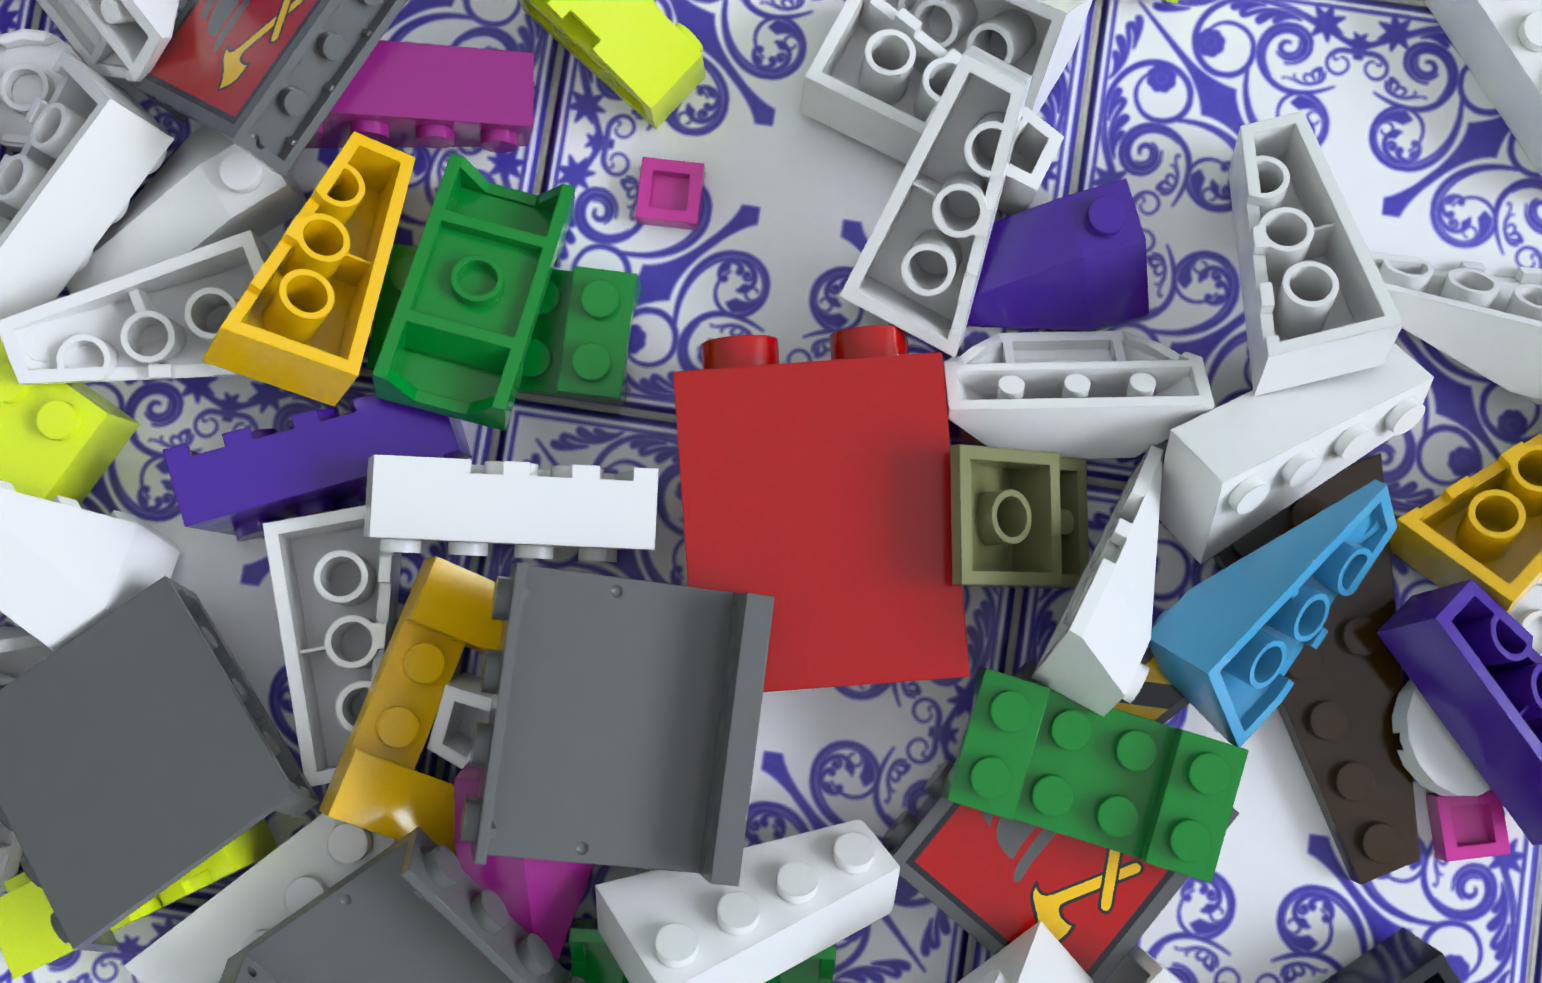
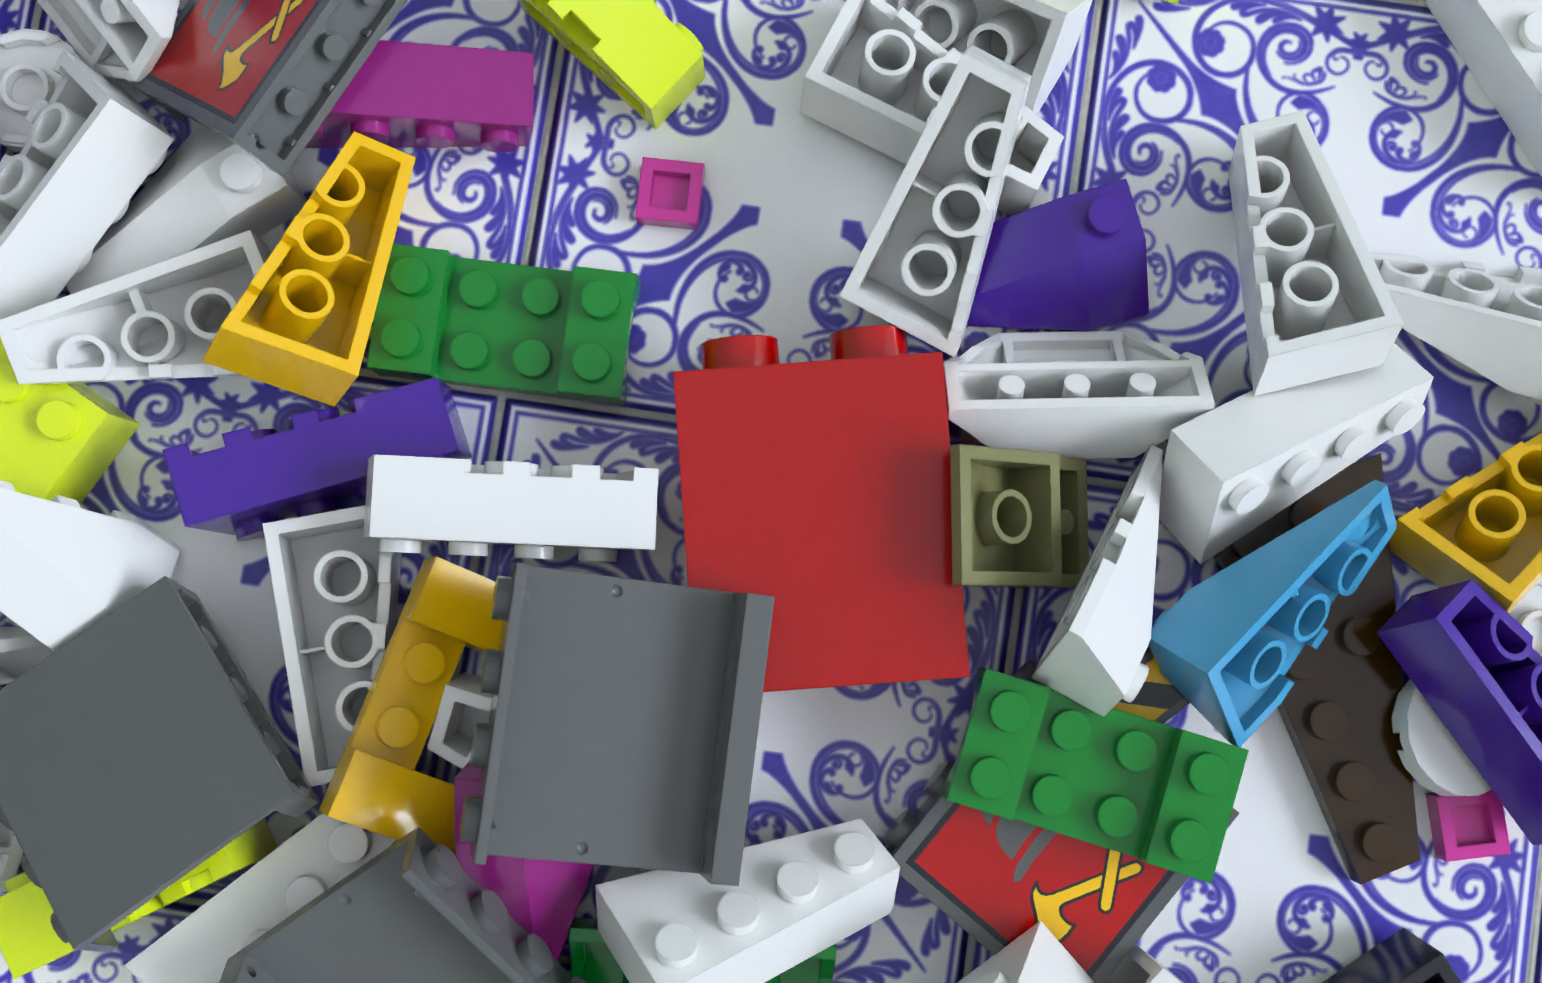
green piece [372,153,575,431] -> none

